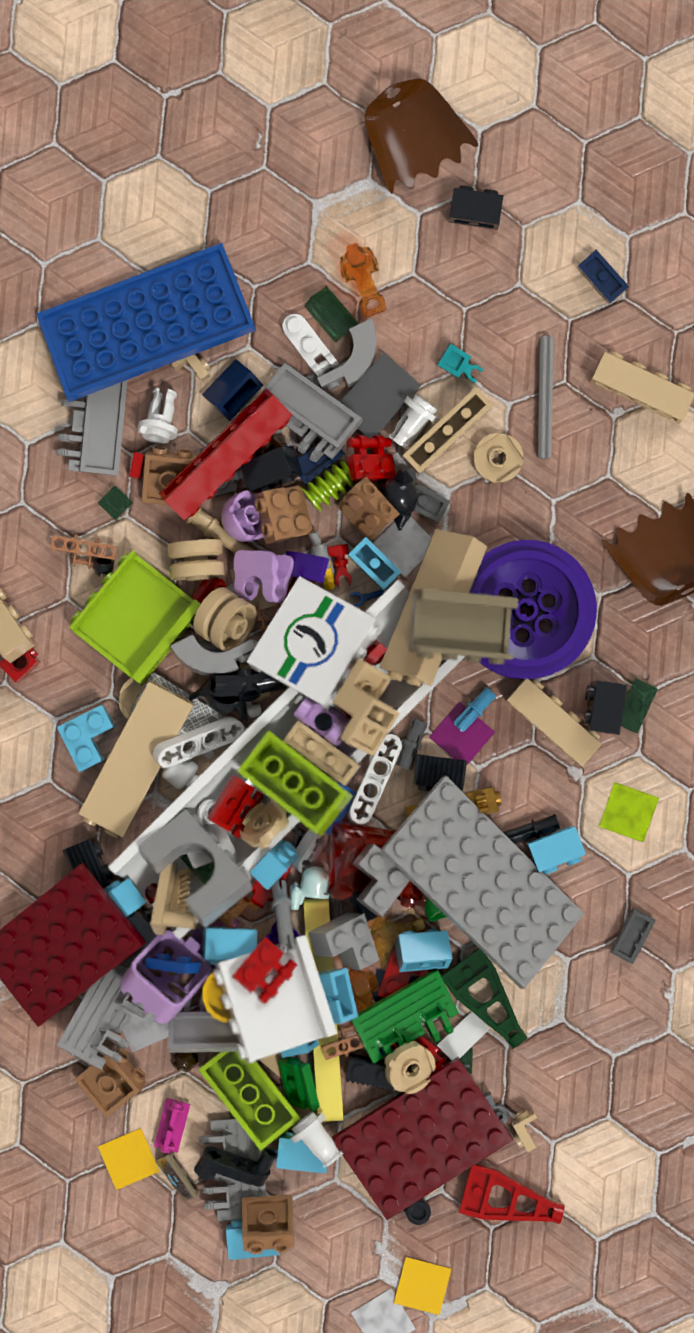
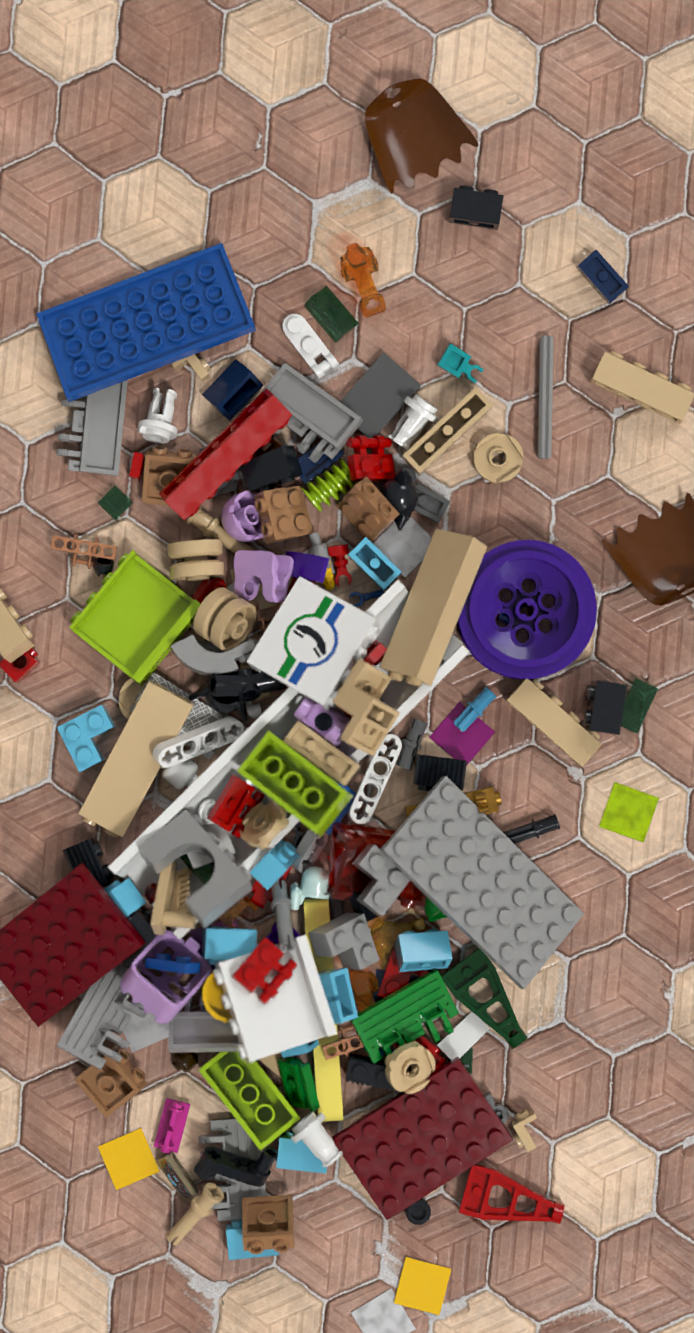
light grey arch [317,318,376,391] -> none
dark tan panel [409,589,518,664] -> none
medium azure brick [527,825,586,875] -> none
dark grey plate [610,908,656,964] -> none
none -> tan pin [166,1183,224,1245]

